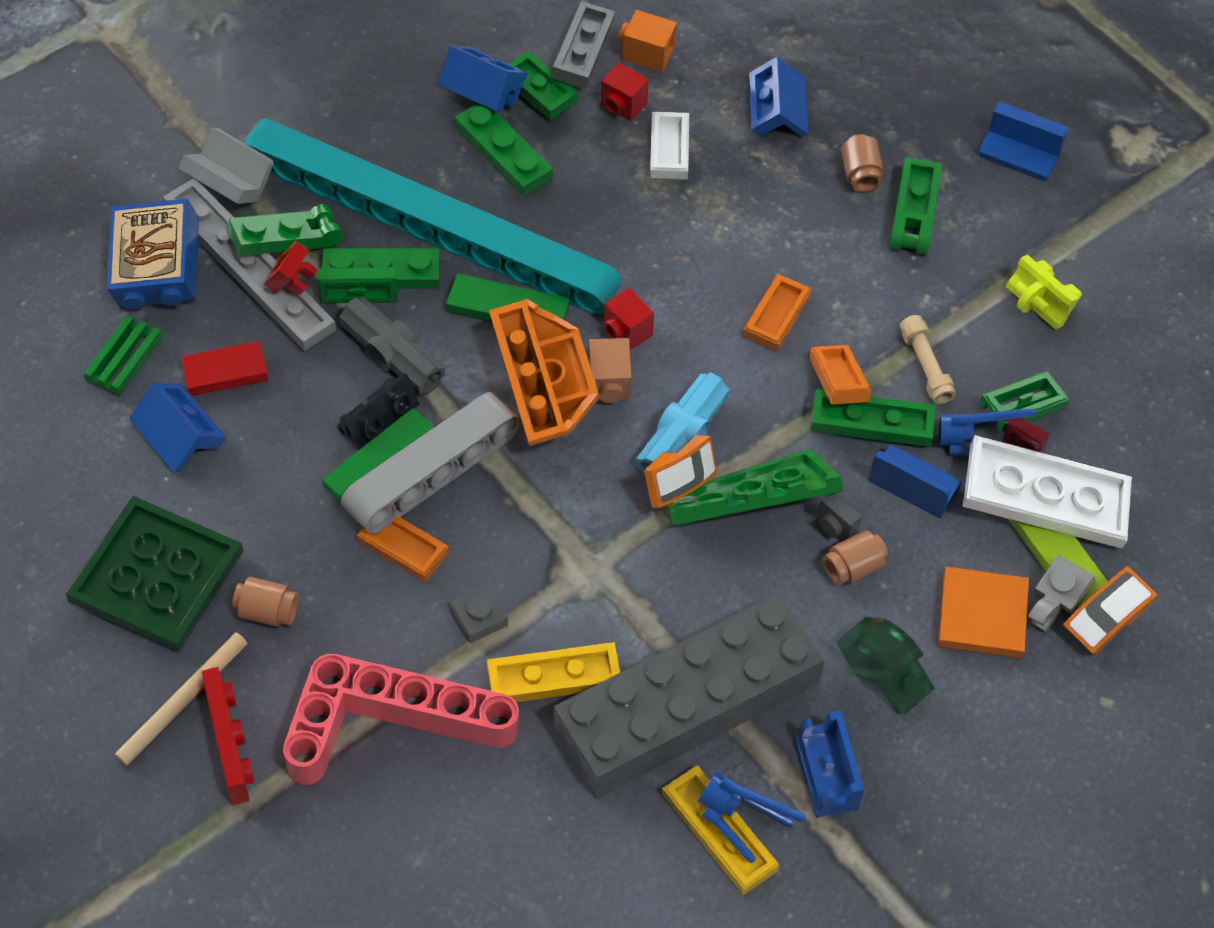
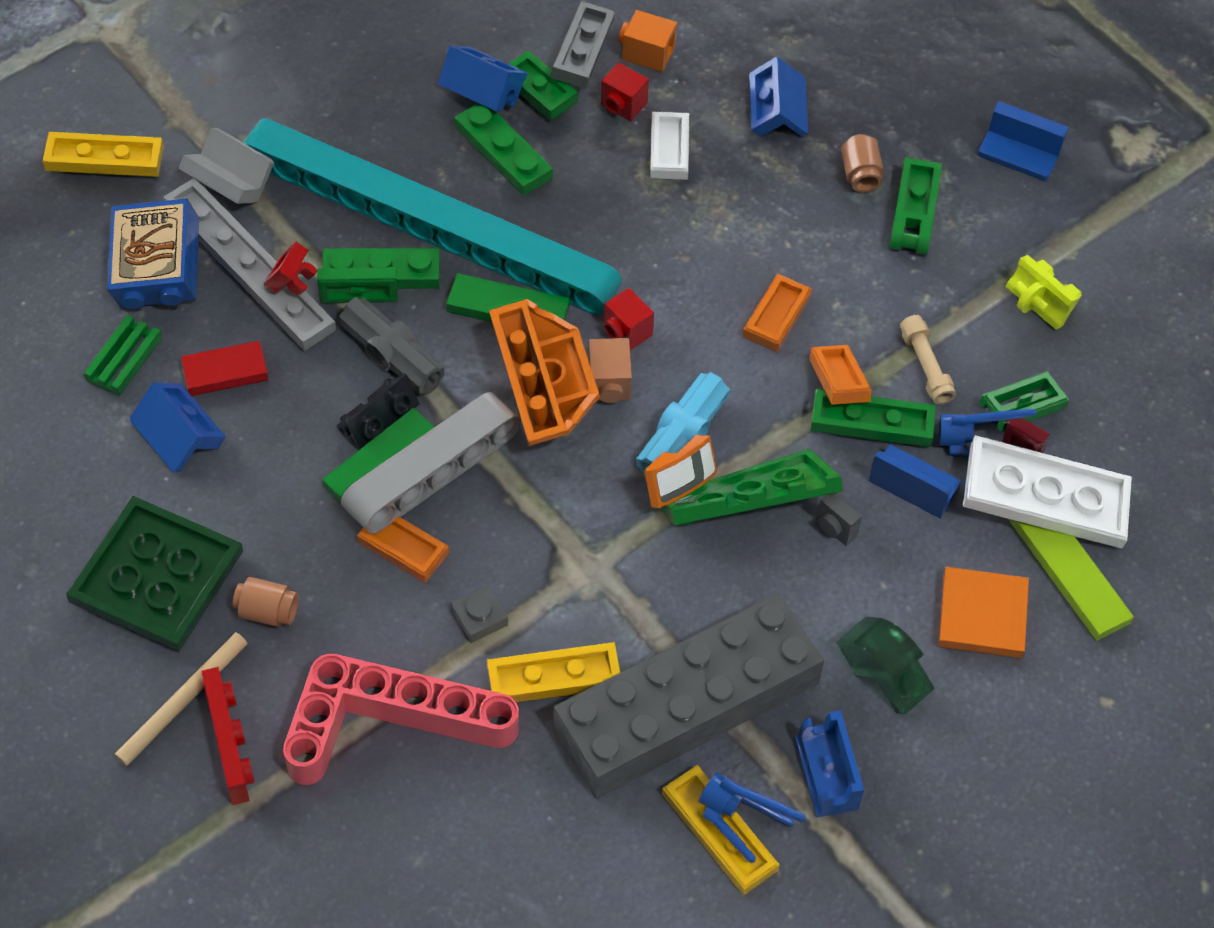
green plate [227,204,343,256] -> none
nougat brick [823,530,888,586] -> none
light grey plate [1029,555,1096,632] -> none
slope [1063,566,1159,655] -> none
none -> yellow plate [42,132,164,177]

